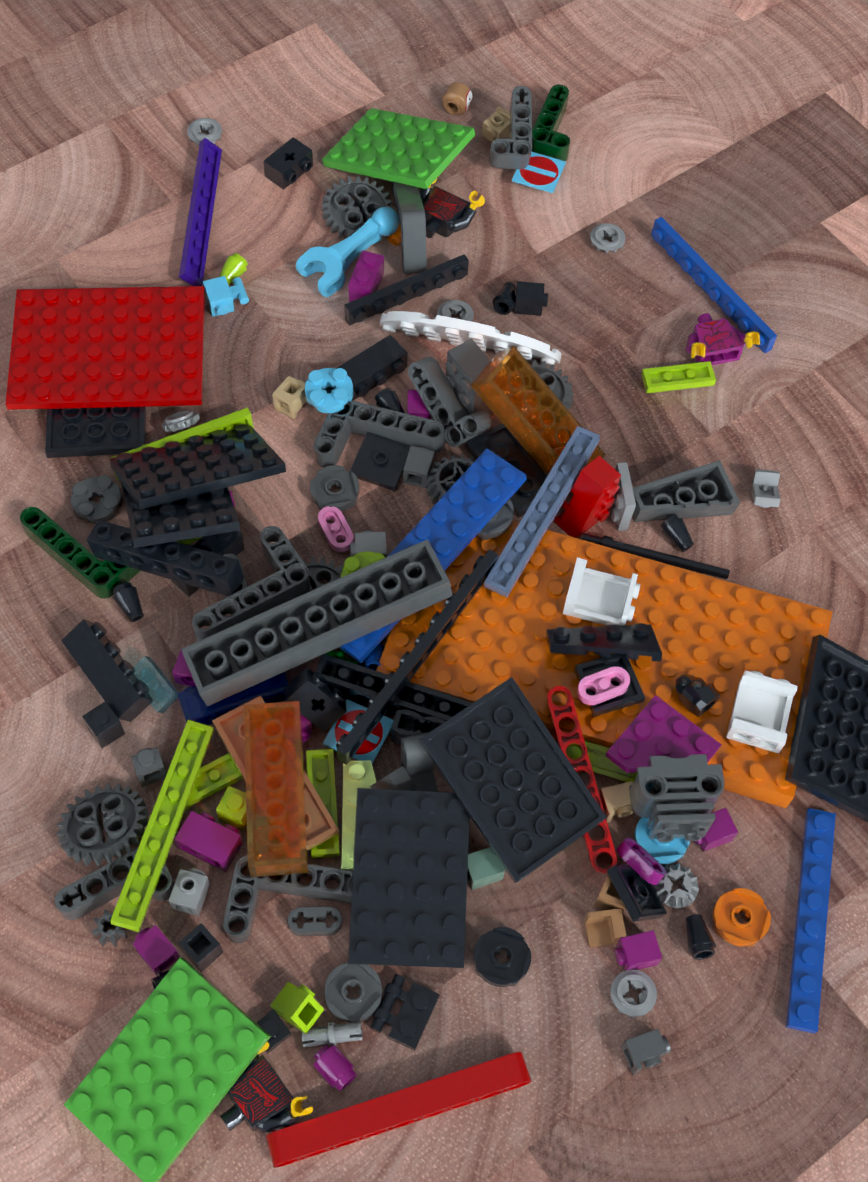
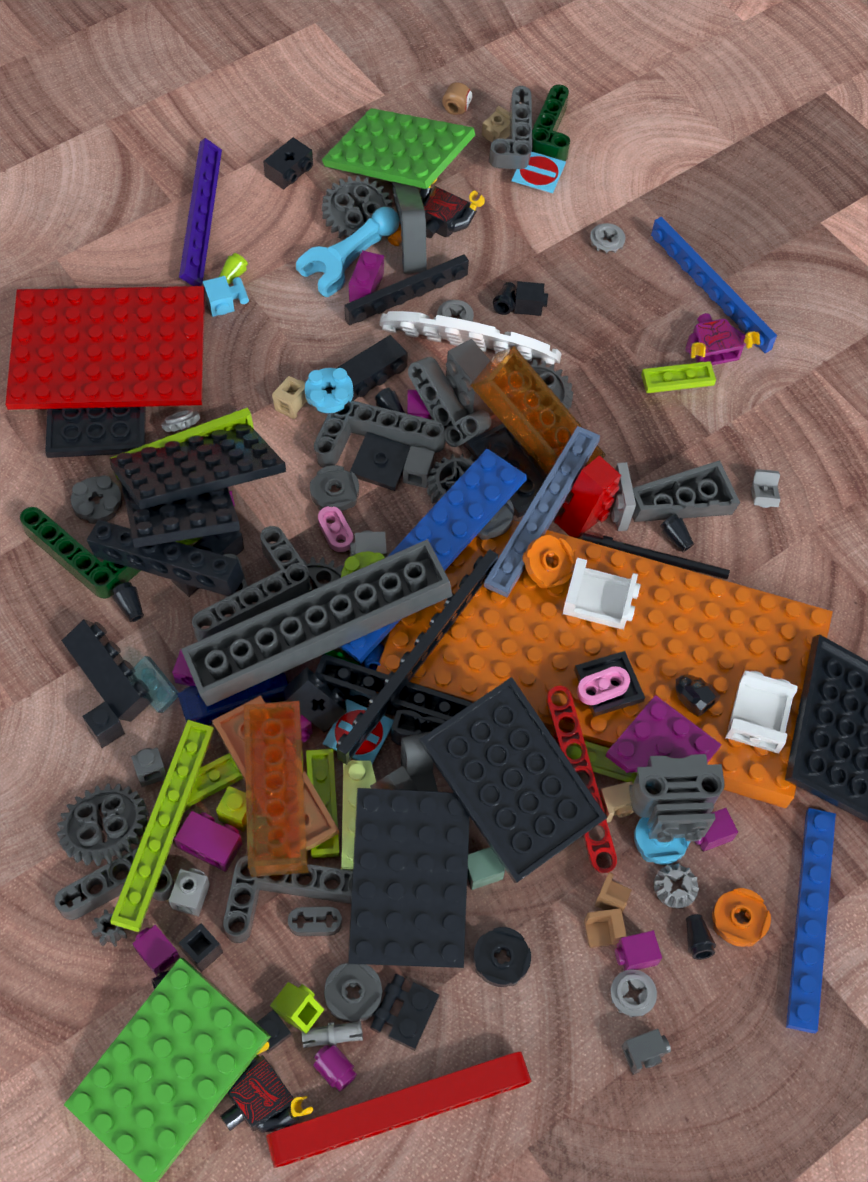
light grey gear [187,118,222,146] -> none
black wing [546,623,662,662] -> none
black plate [606,865,667,922] -> none
magenta beam [617,838,666,885] -> none
none -> orange plate [522,535,575,588]

